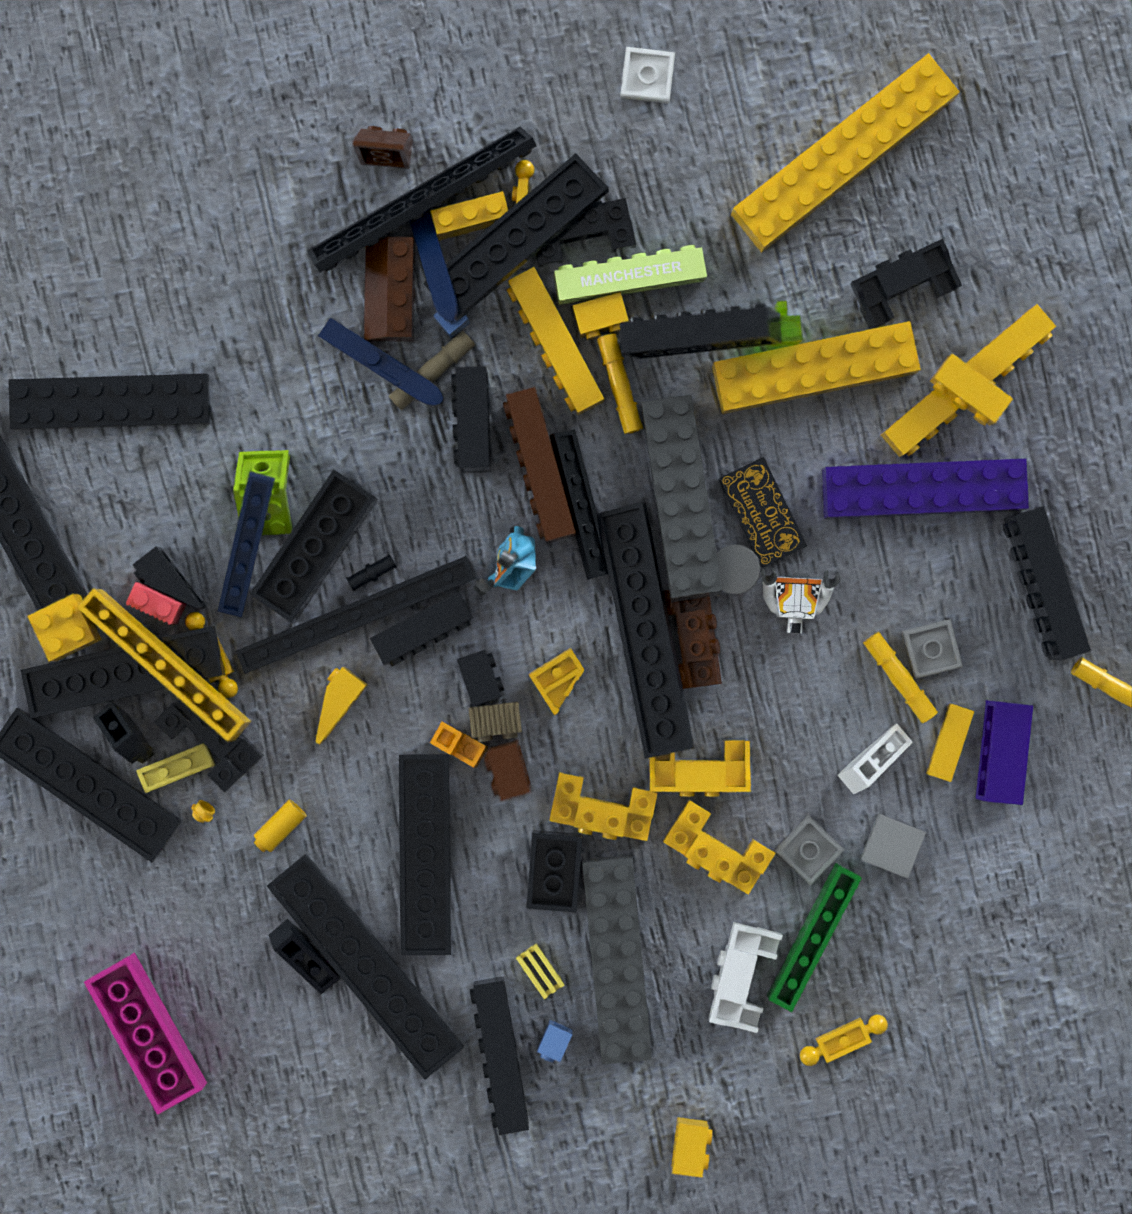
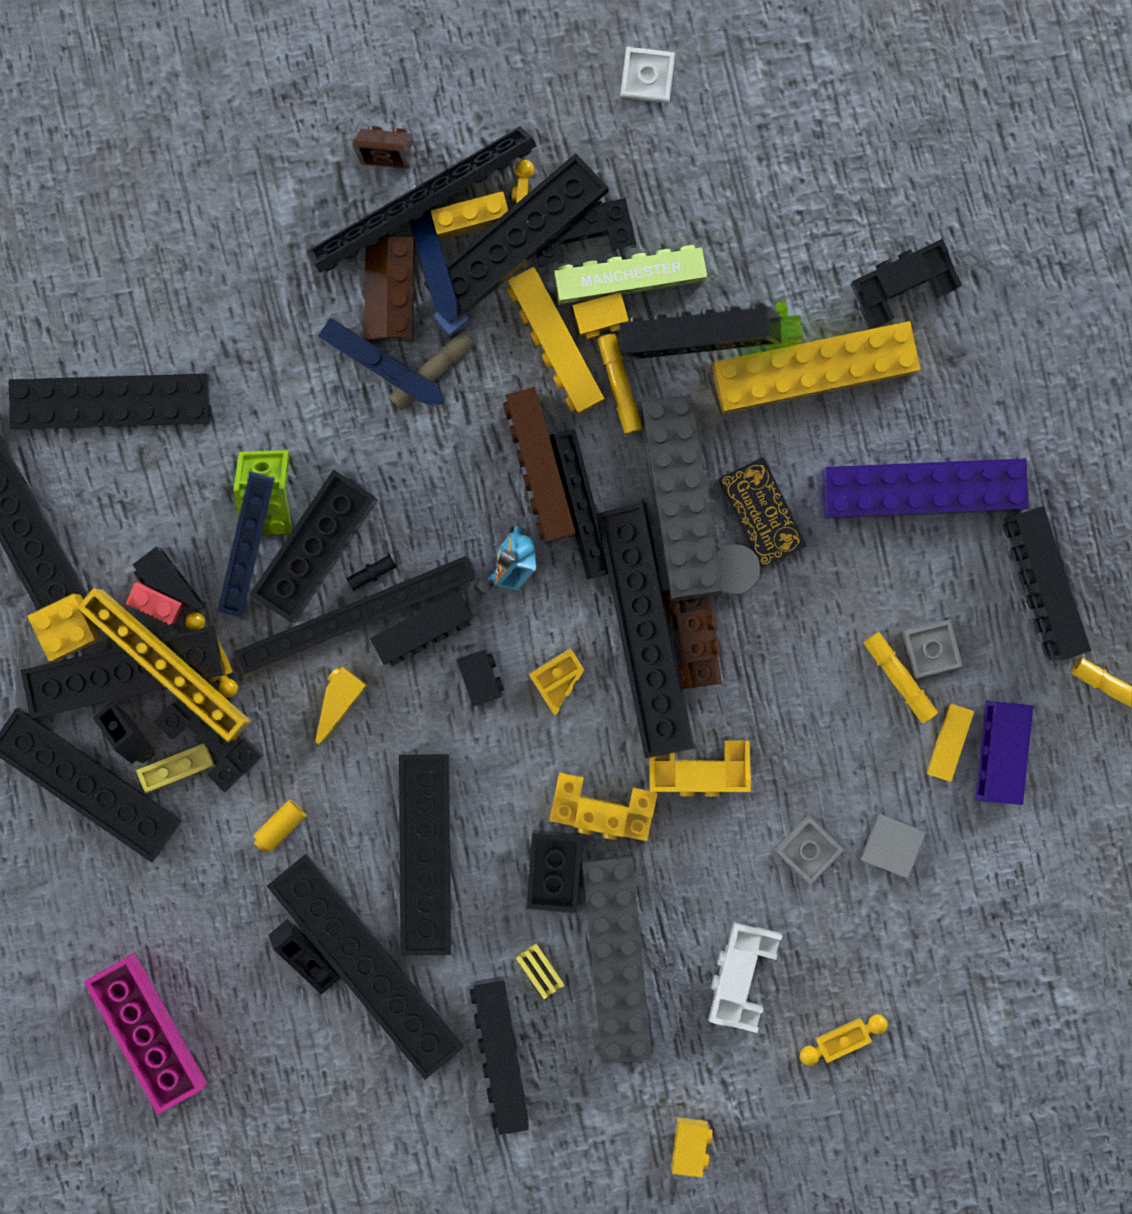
yellow plate [191,800,215,823] -> none
light orange slope [430,721,488,768] -> none
black brick [451,366,491,473] -> none
dark tan brick [468,701,522,742] -> none
reddish brown brick [484,739,532,801] -> none
medium blue brick [537,1020,572,1063] -> none
yellow bracket [663,800,776,895] -> none
yellow brick [731,53,960,253] -> none
torso [760,568,839,633] -> none
green brick [767,863,862,1012] -> none
white slope [838,723,913,794] -> none
yellow brick [881,304,1056,457] -> none
yellow brick [930,353,1013,426] -> none

